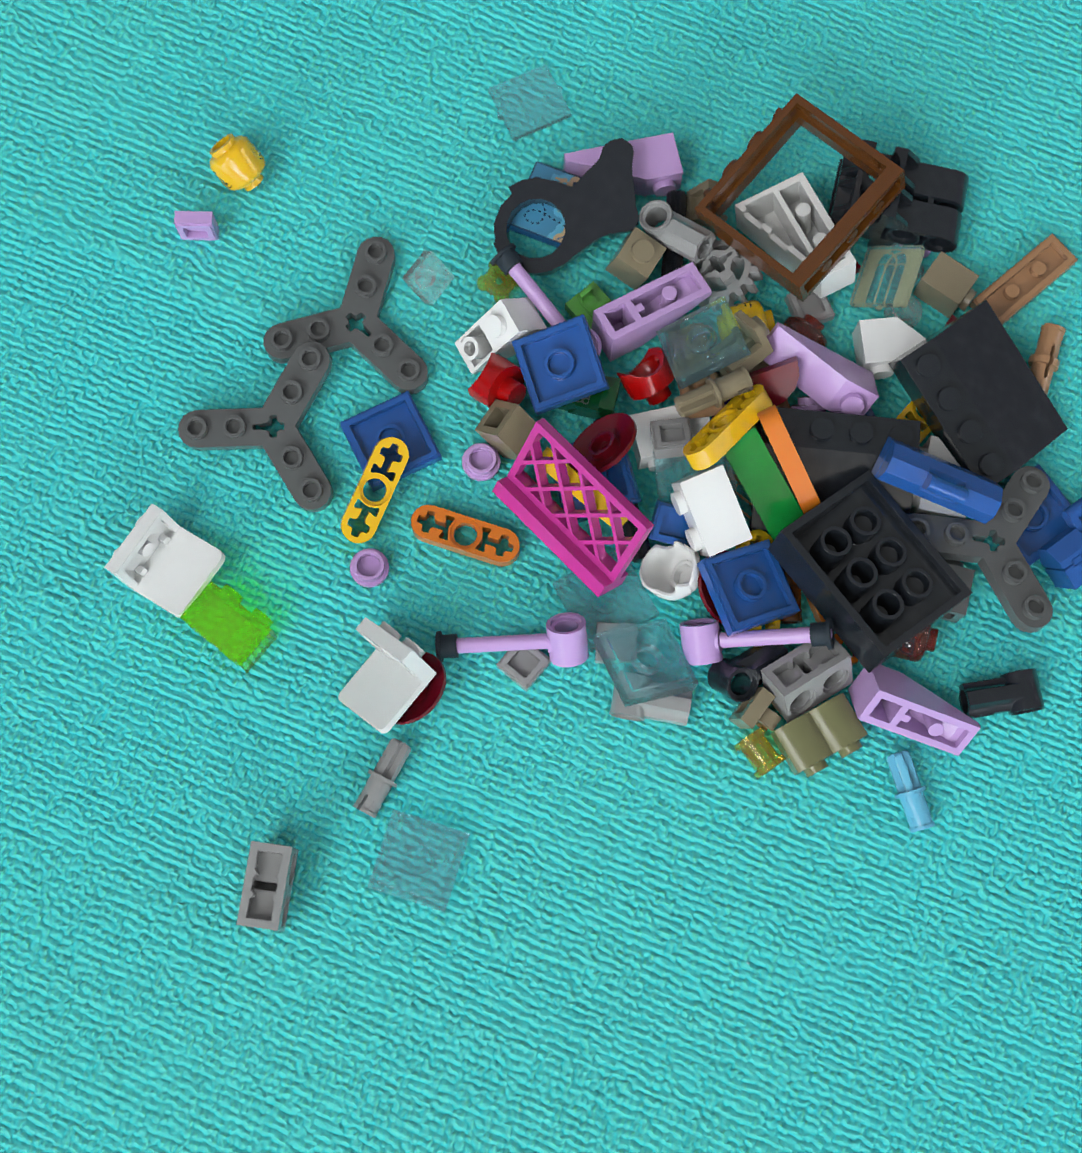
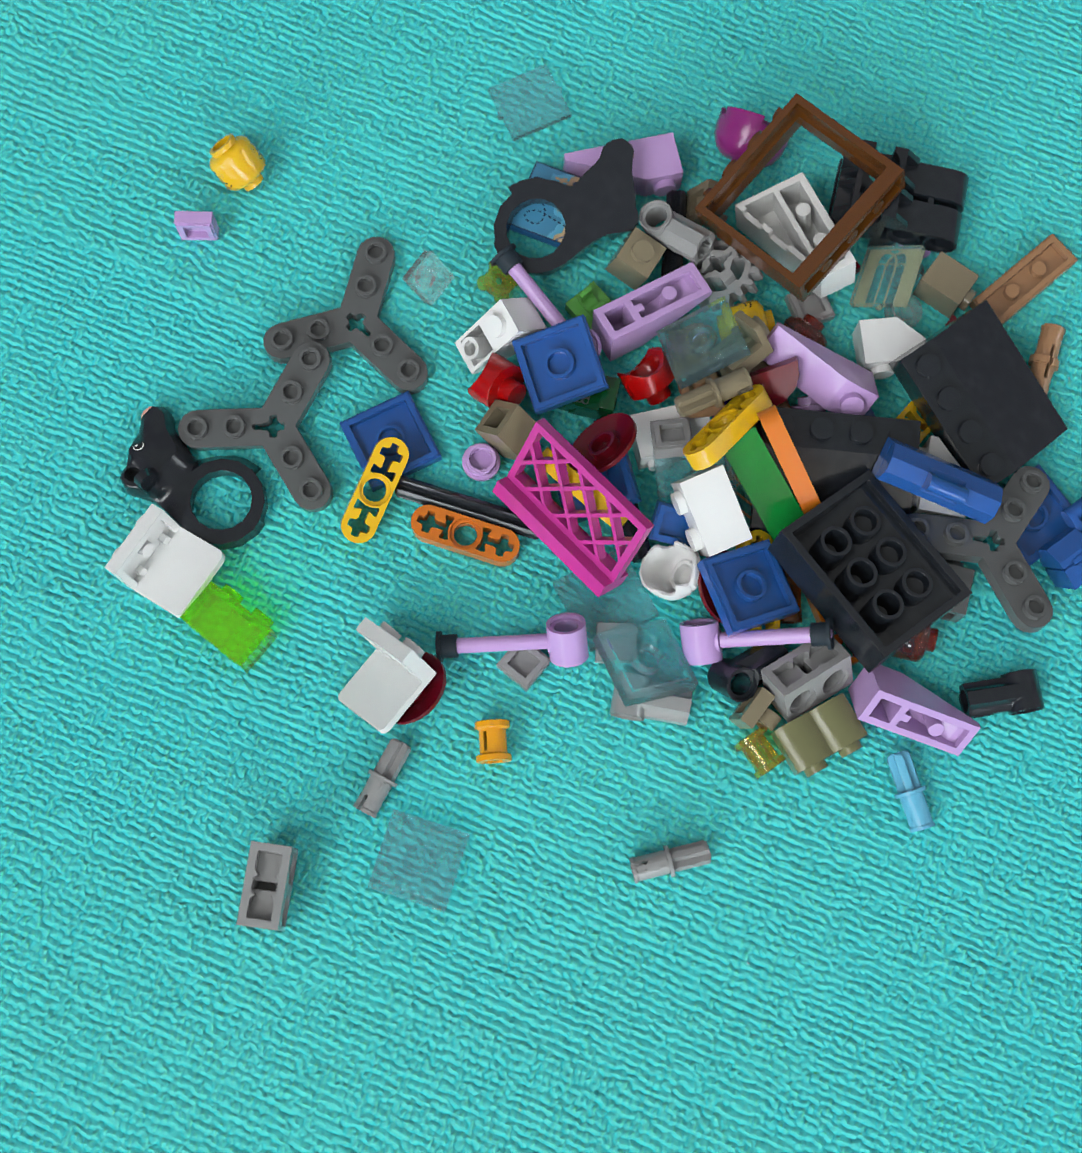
lavender plate [350,548,389,588] -> none
none -> black animal [120,407,268,550]
none -> black axle [395,476,538,540]
none -> light orange bush [474,719,512,764]
none -> light grey axle [629,840,711,884]
none -> magenta cylinder [714,106,789,168]

